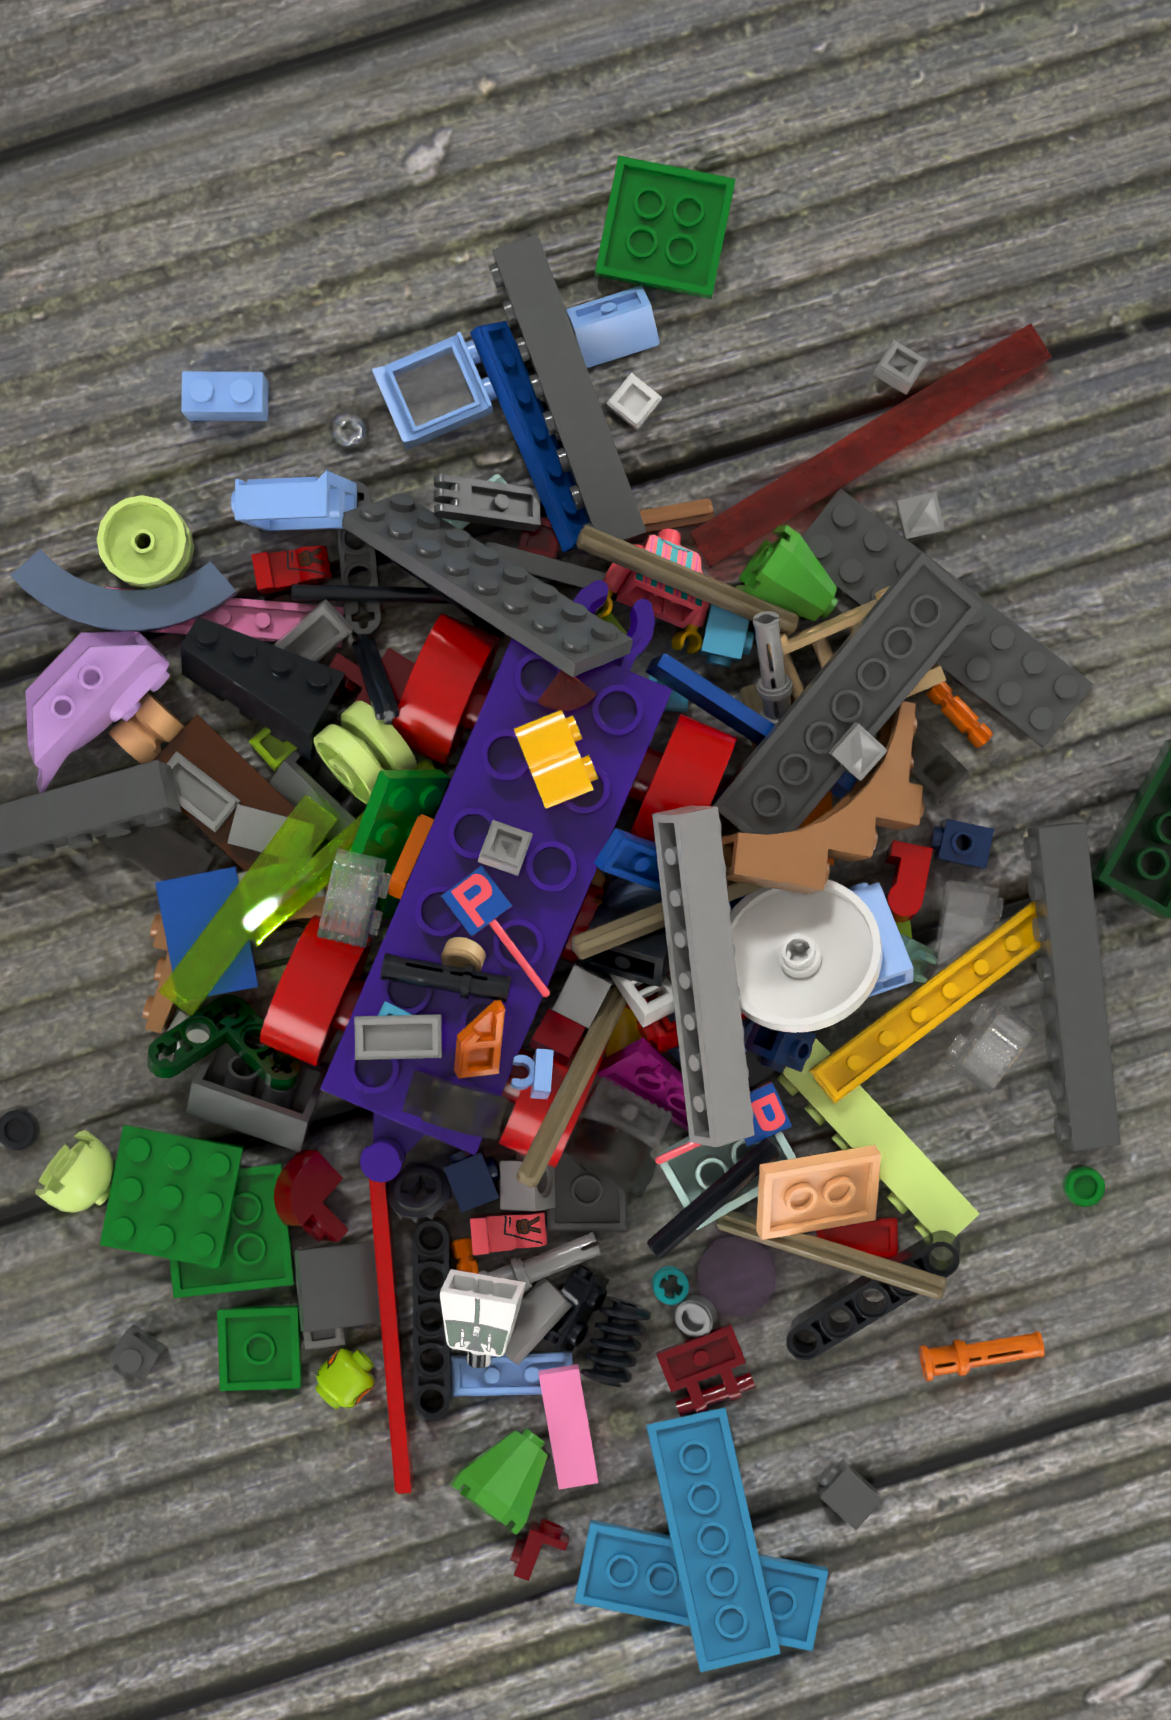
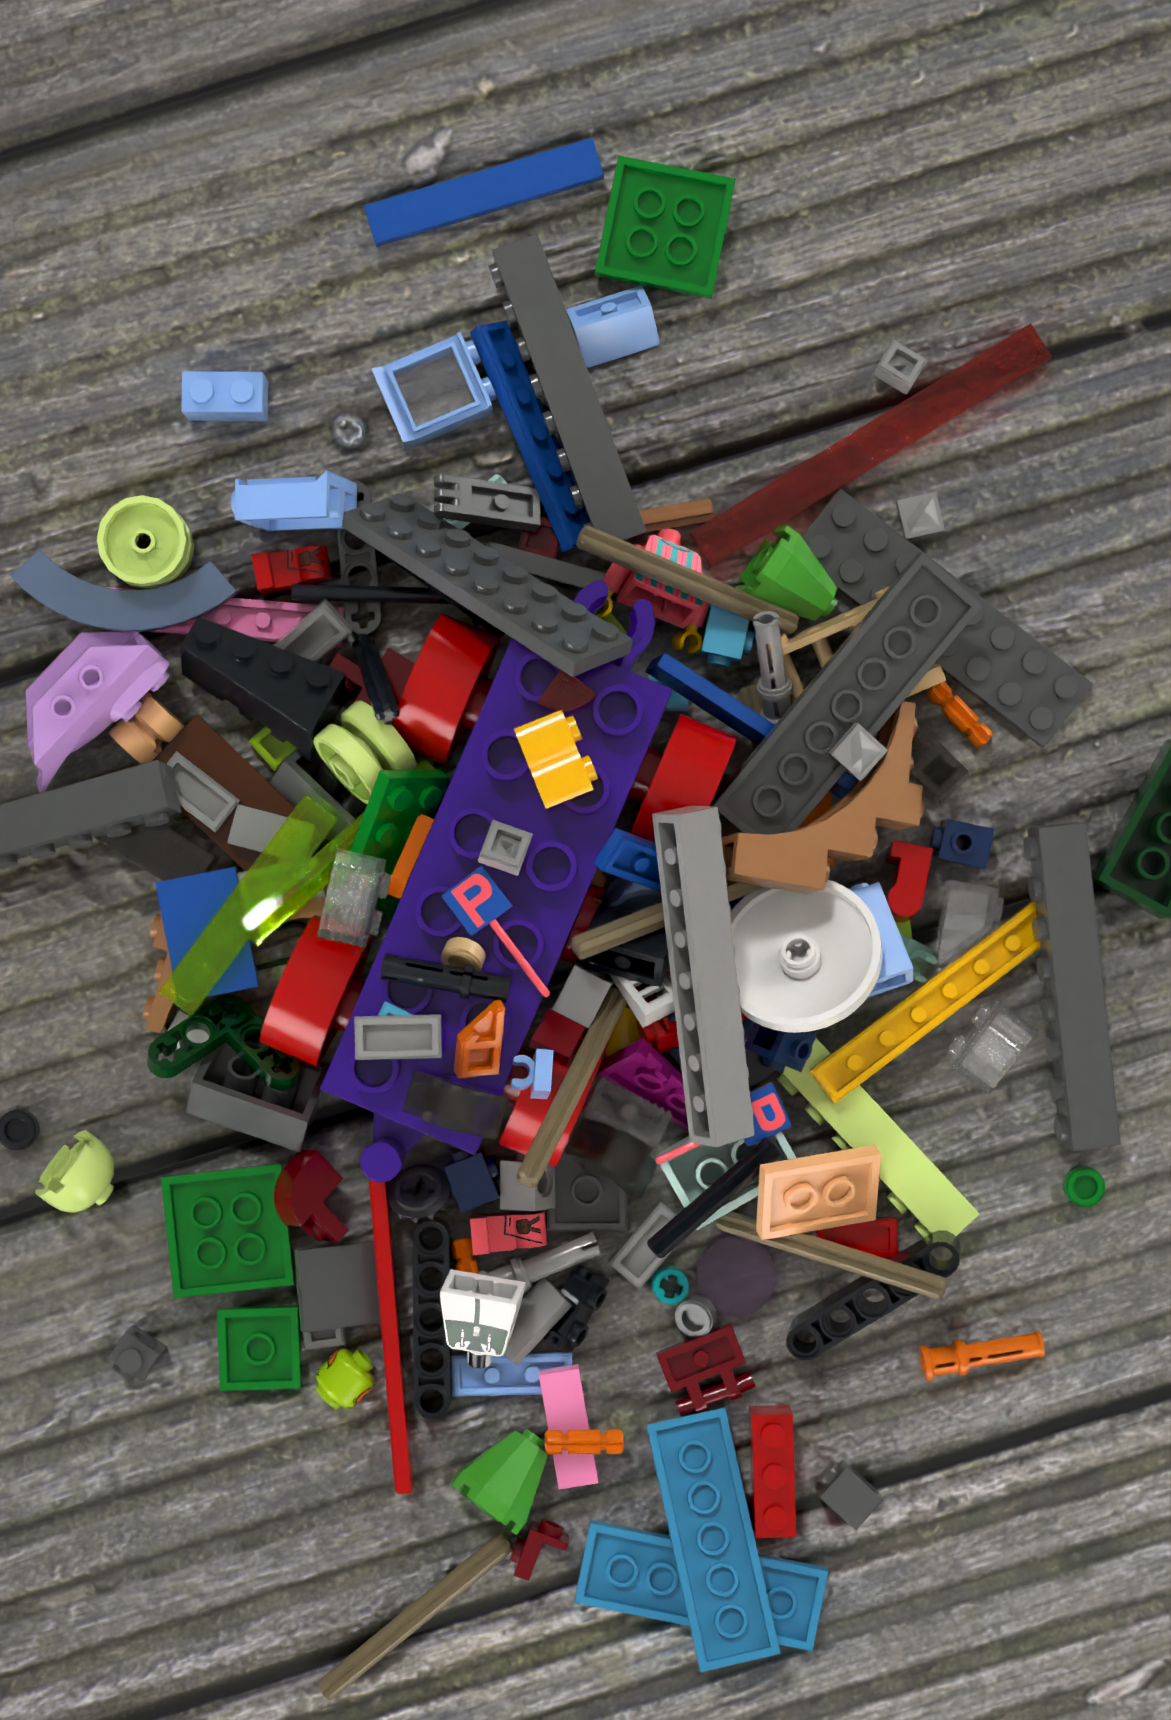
green plate [100,1124,245,1268] -> none
black piece [580,1296,651,1387] -> none
white tile [606,373,662,431] -> none
none -> dark tan axle [317,1532,514,1700]
none -> blue tile [364,137,604,247]
none -> orange axle [544,1429,624,1455]
none -> light grey tile [609,1201,677,1289]
none -> red brick [749,1405,796,1538]

